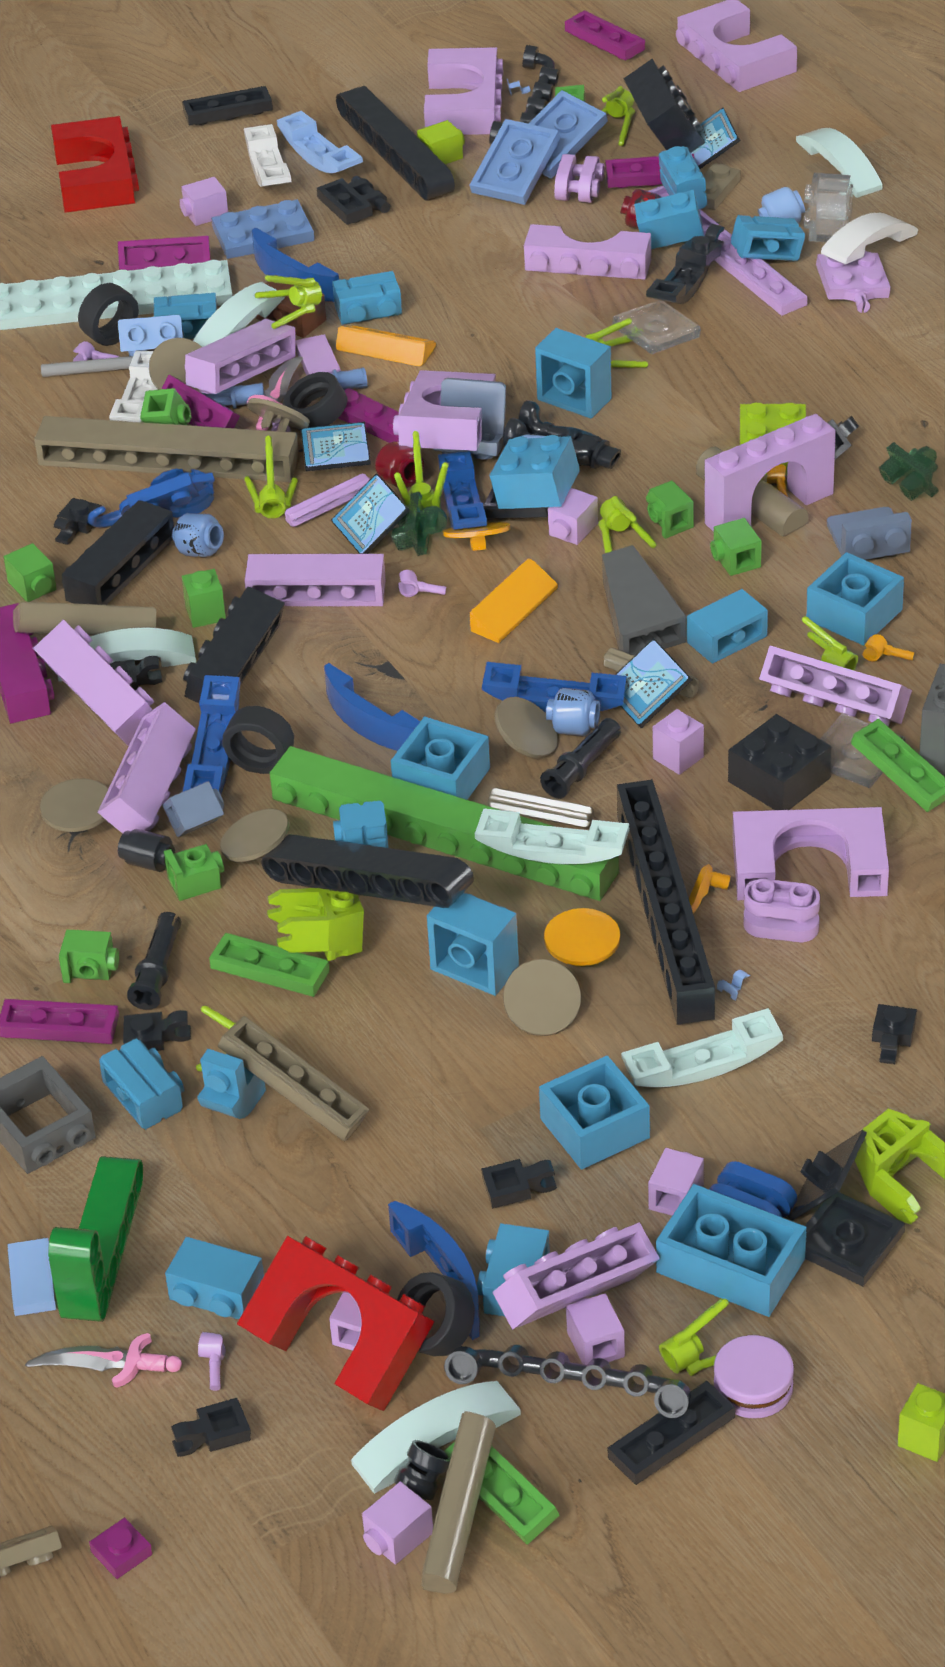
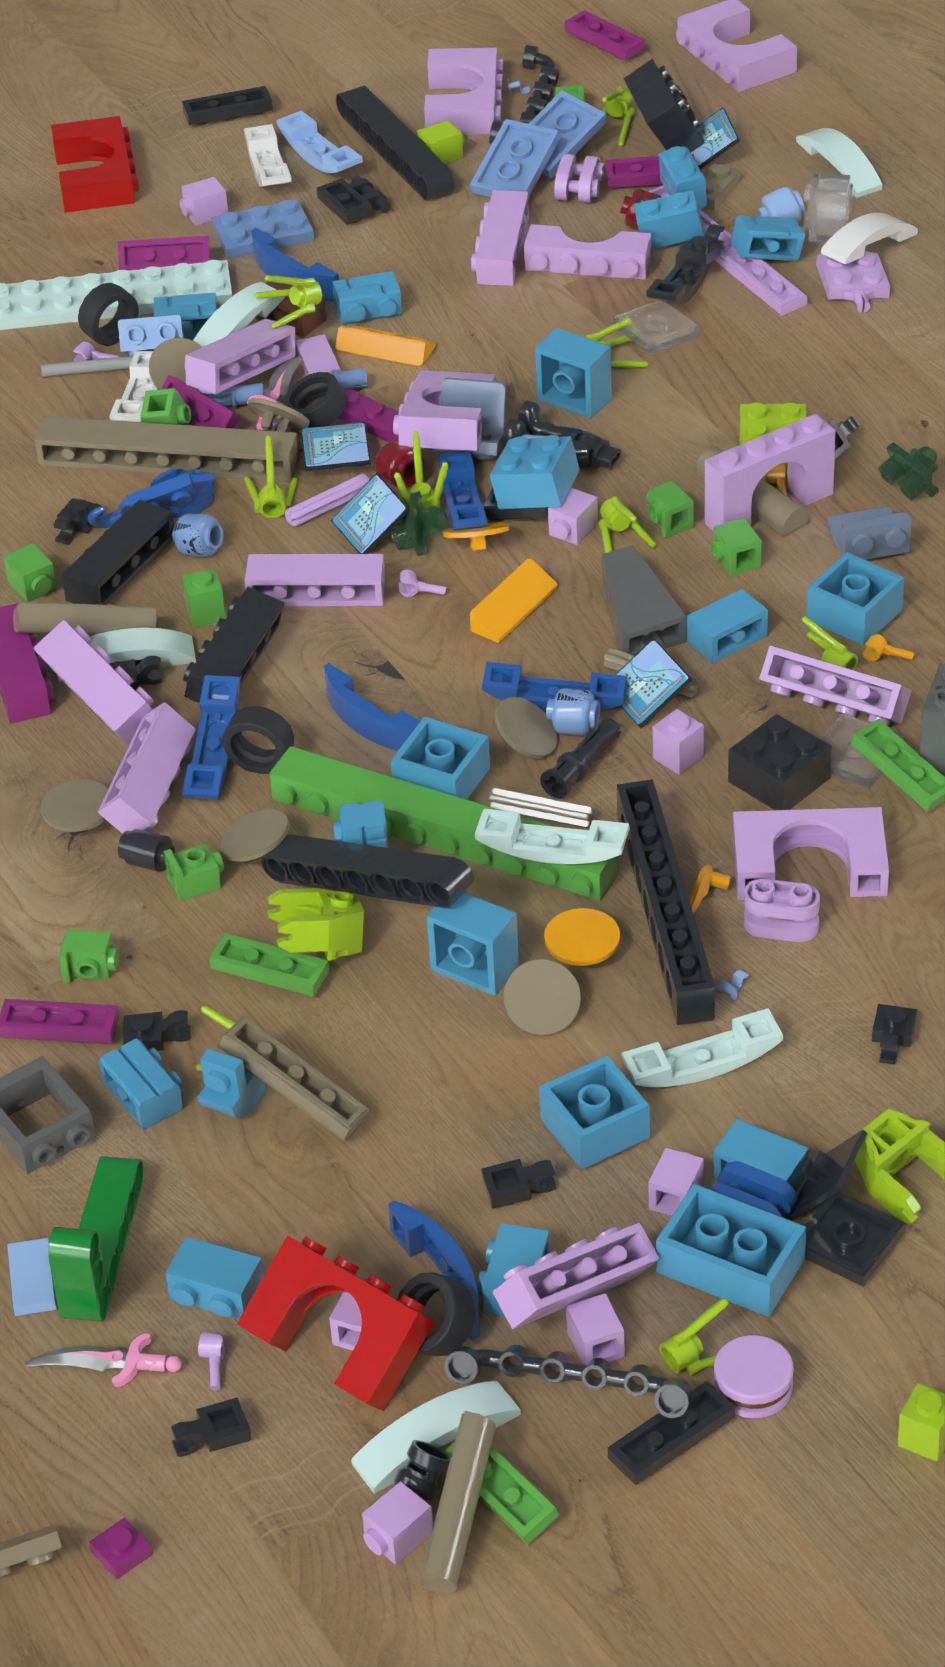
black pin [127,912,182,1010] -> none
sand blue brick [163,781,224,838] -> none
none -> lavender brick [471,190,529,286]
none -> dark azure brick [714,1119,809,1192]

